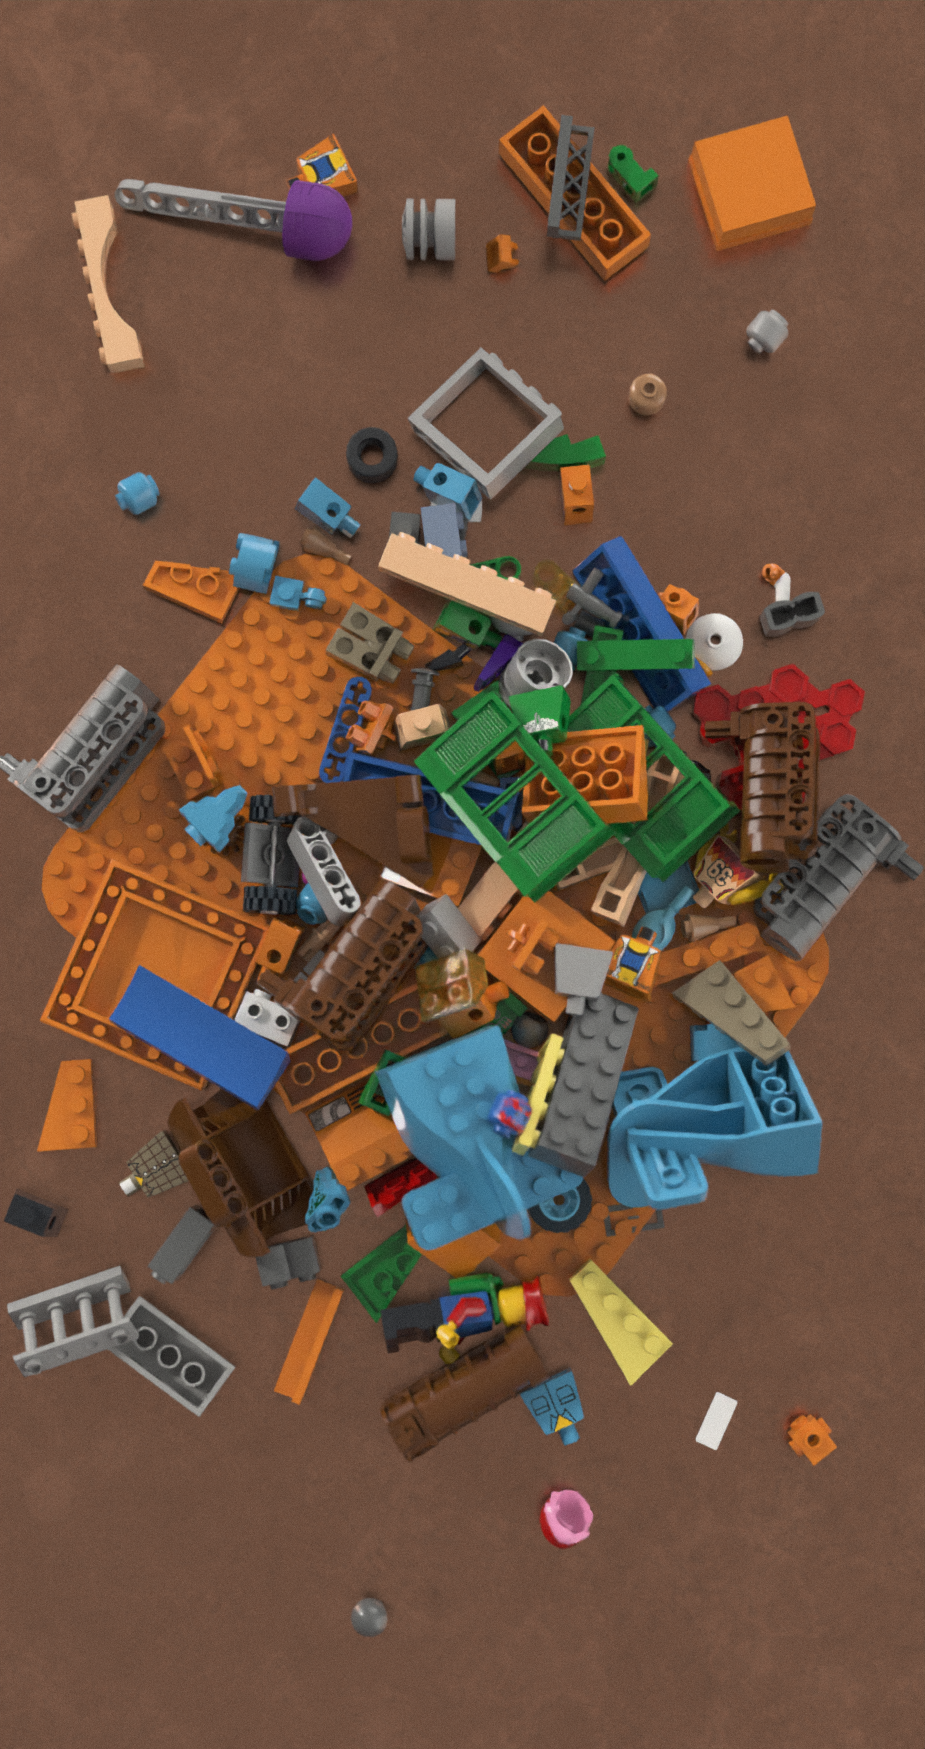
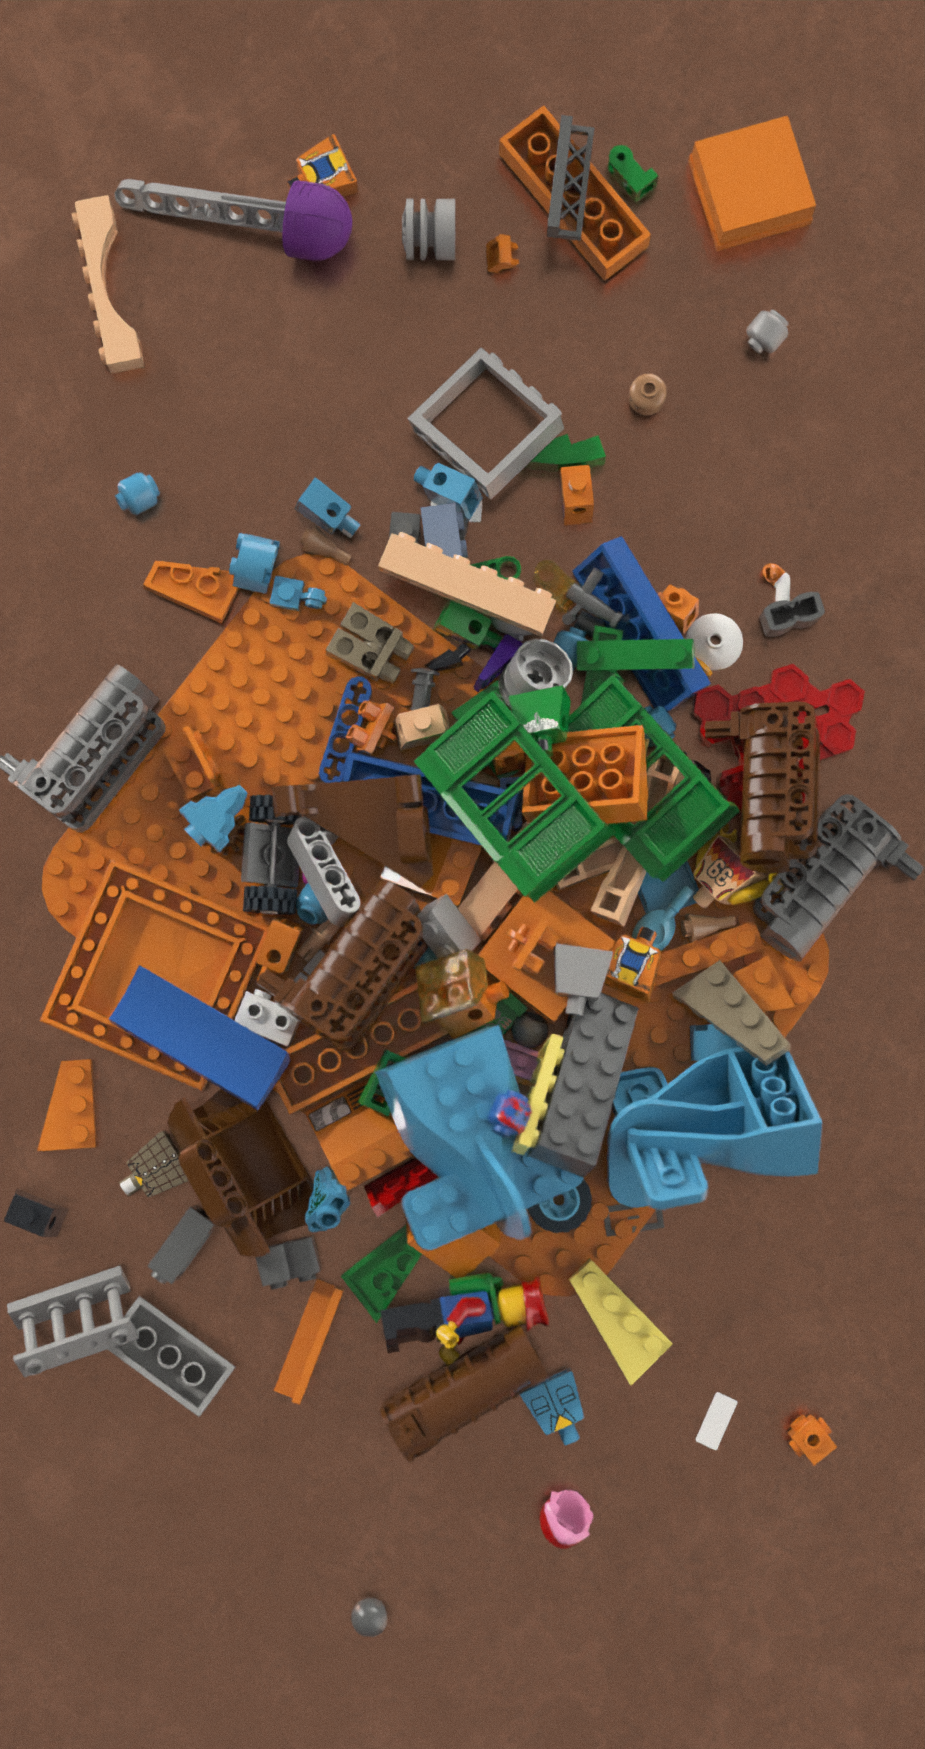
black tyre [346,427,398,484] -> none

